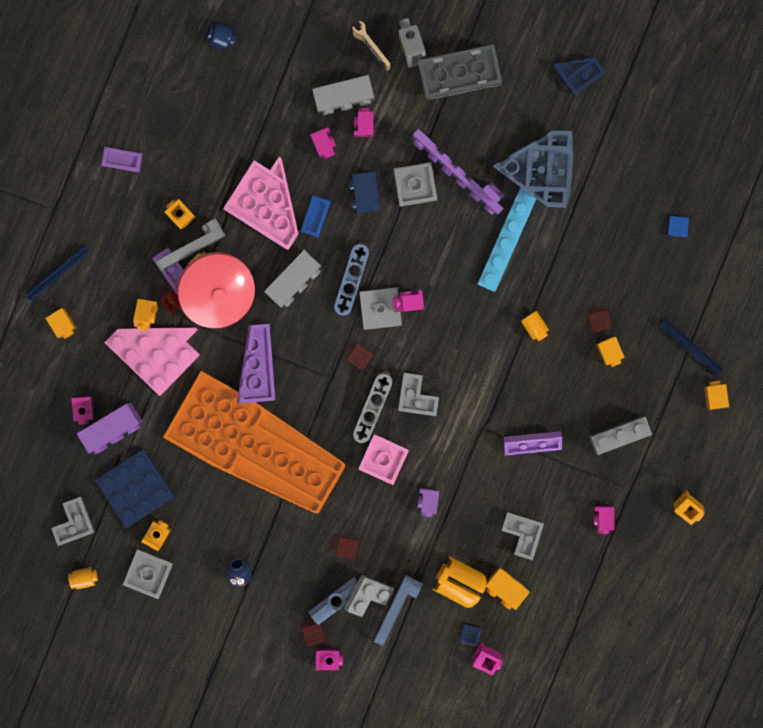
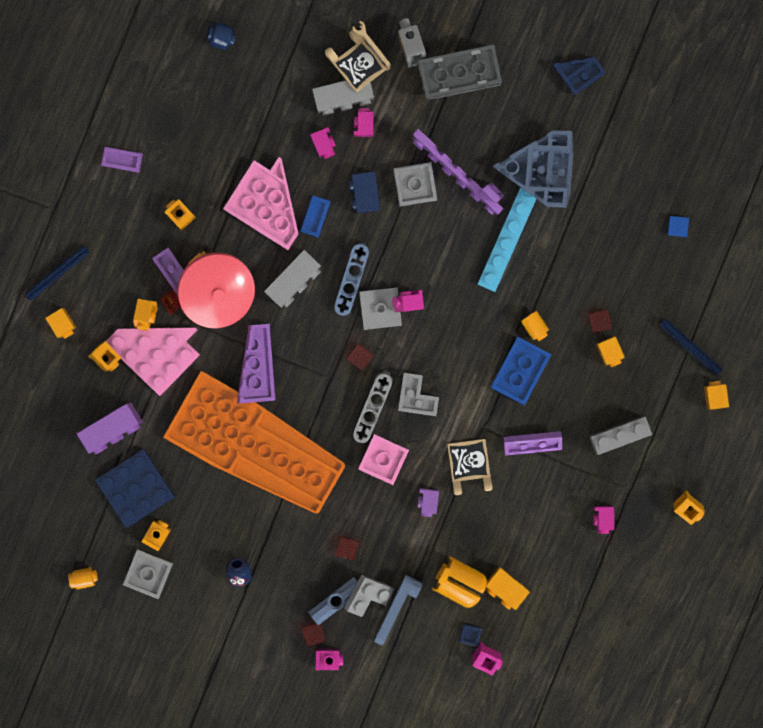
light grey plate [51,496,95,546] -> none
dark pink brick [71,397,95,425] -> none
light grey beam [156,219,225,271] -> none
light grey plate [501,512,544,560] -> none
none -> light orange brick [88,341,121,372]
none -> flag [325,30,387,93]
none -> flag [447,439,492,495]
none -> blue plate [491,337,552,405]

